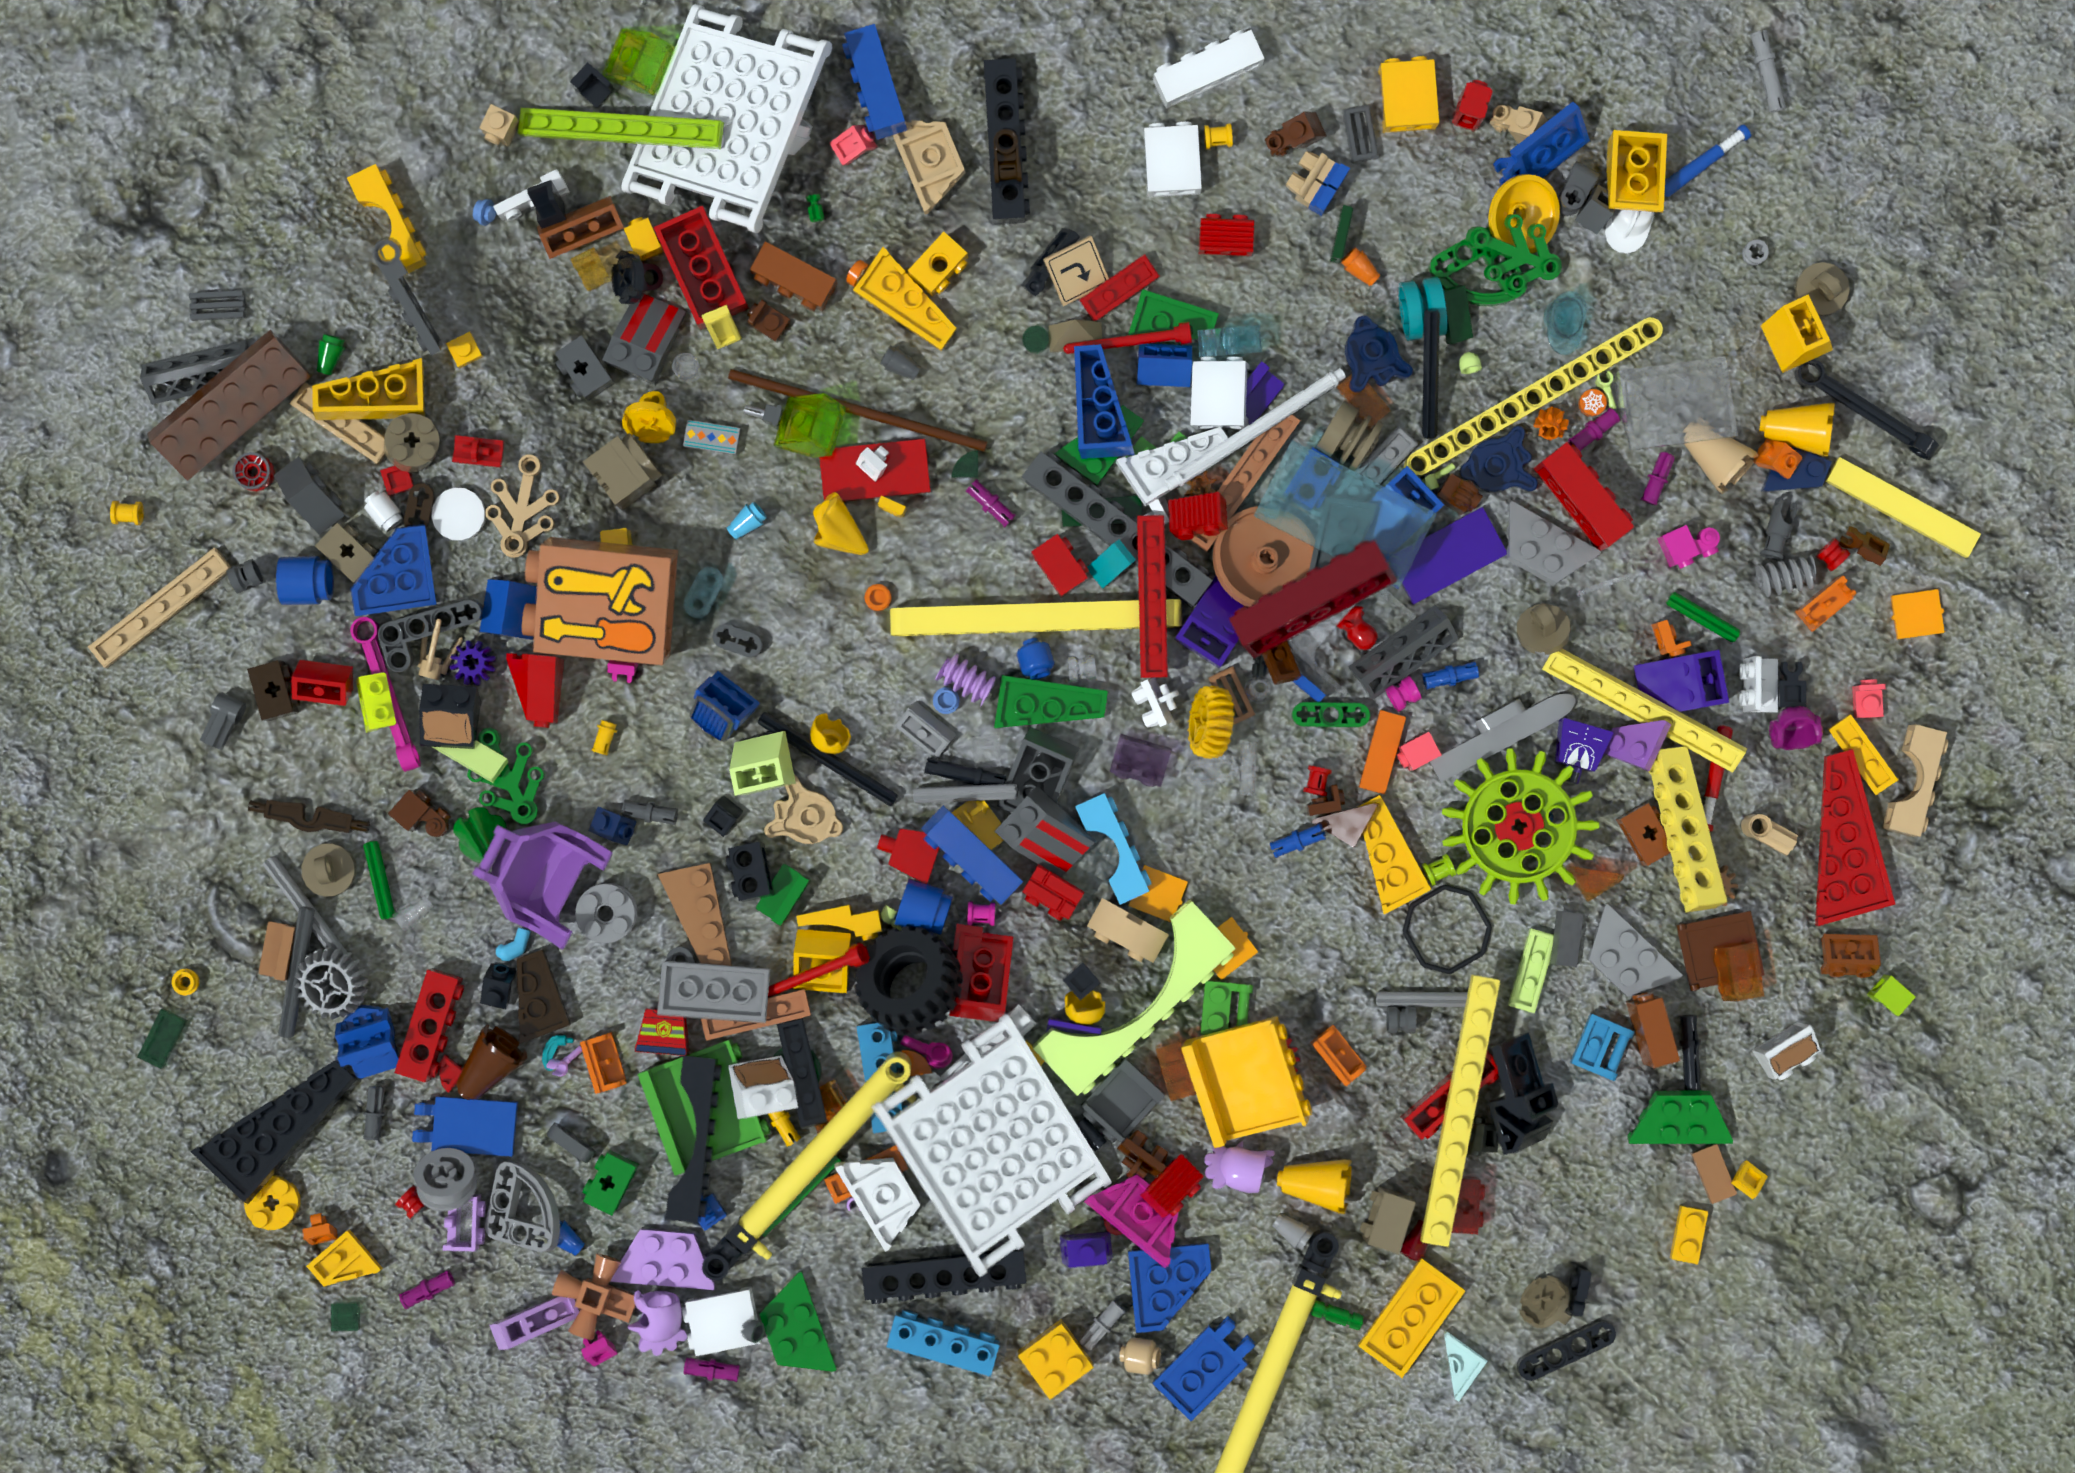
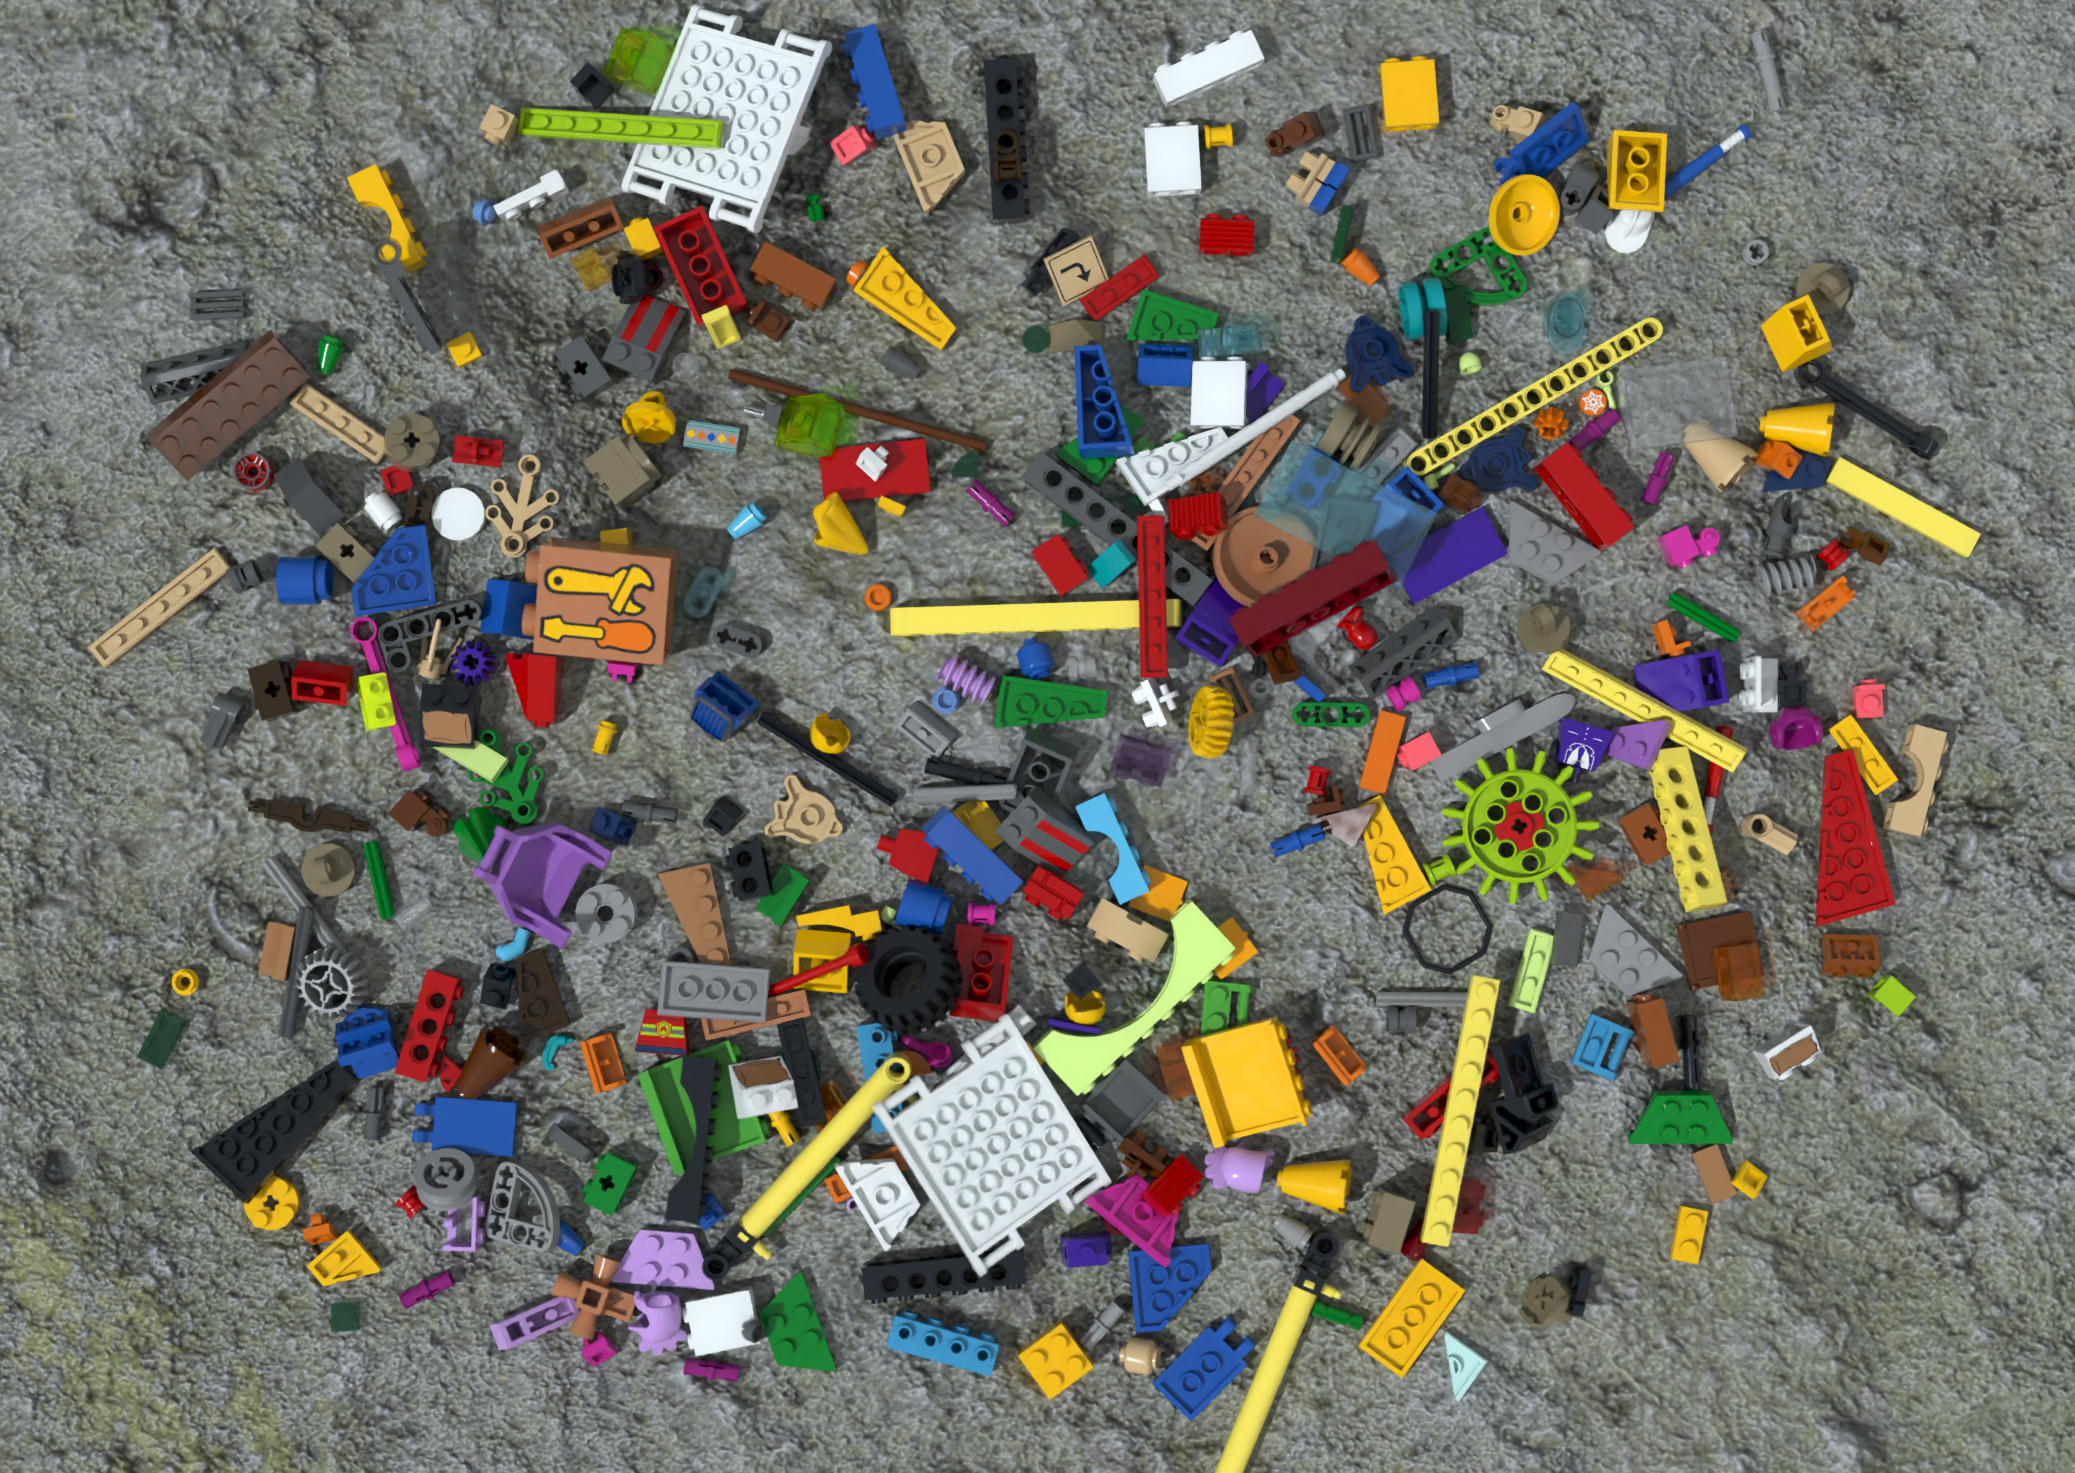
yellow bush [110,500,144,526] -> none
yellow wedge [312,358,425,420] -> none
black panel [527,180,566,229] -> none
lavender hand [547,1046,582,1077] -> none
yellowish green slope [729,731,796,796] -> none
yellow brick [908,232,968,296] -> none
red piece [1063,322,1192,354] -> none
red brick [1452,80,1493,131] -> none
green plant [1466,214,1562,291] -> none
black beam [1517,1320,1616,1381] -> none
light orange piece [1891,589,1945,639] -> none

